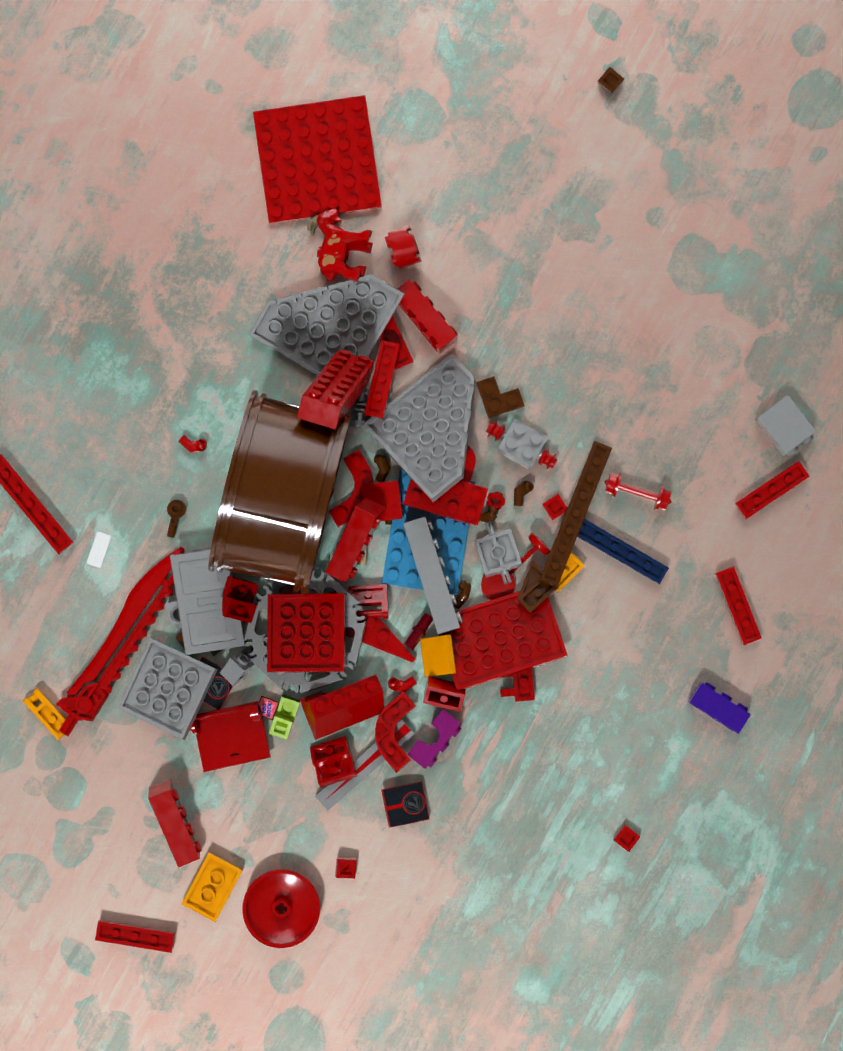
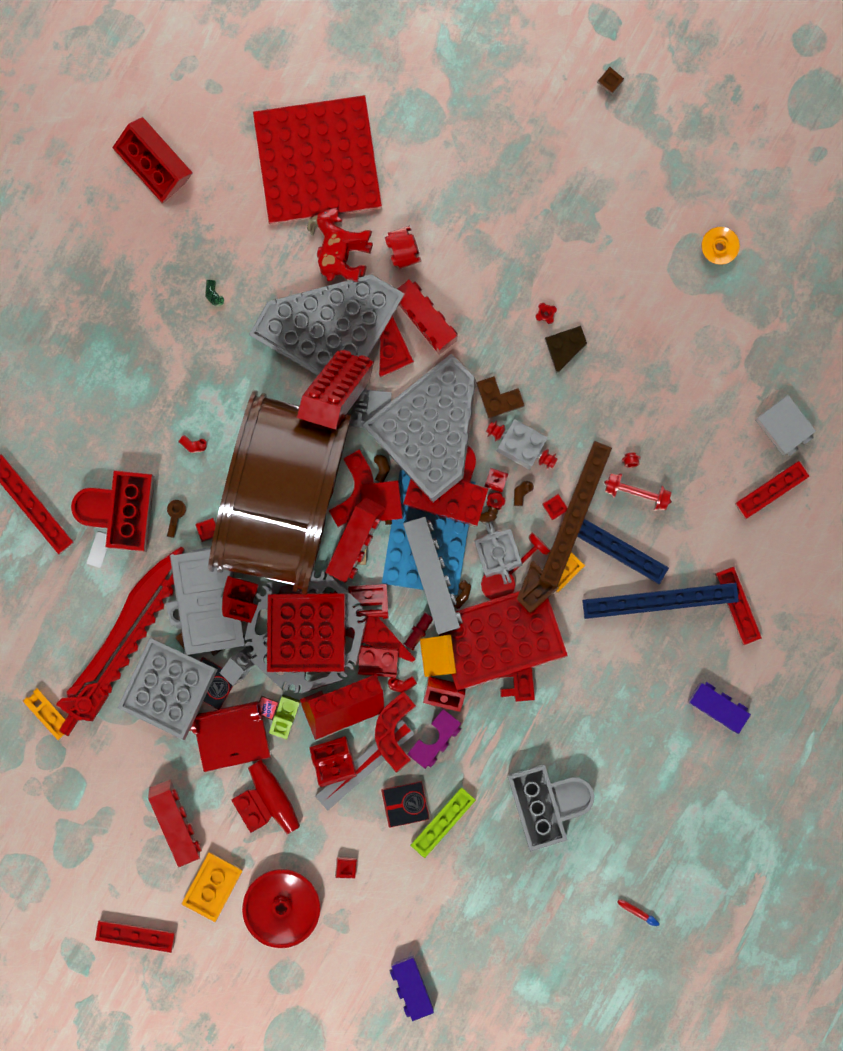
red plate [364,340,401,419] -> none
red tile [613,824,640,852] -> none
none -> red brick [71,471,155,552]
none -> red slope [112,117,193,203]
none -> red tile [195,518,216,542]
none -> clear green arm [205,280,224,306]
none -> red plate [231,760,300,834]
none -> red plate [358,646,399,678]
none -> dark purple brick [389,956,434,1021]
none -> lime plate [410,787,476,858]
none -> red tile [484,468,508,492]
none -> light grey brick [507,764,594,851]
none -> red plate [536,303,557,324]
none -> dark brown wing [545,326,587,373]
none -> dark blue plate [582,583,739,619]
none -> red piece [617,900,660,926]
none -> red plate [622,452,641,468]
none -> light orange dish [701,227,740,265]

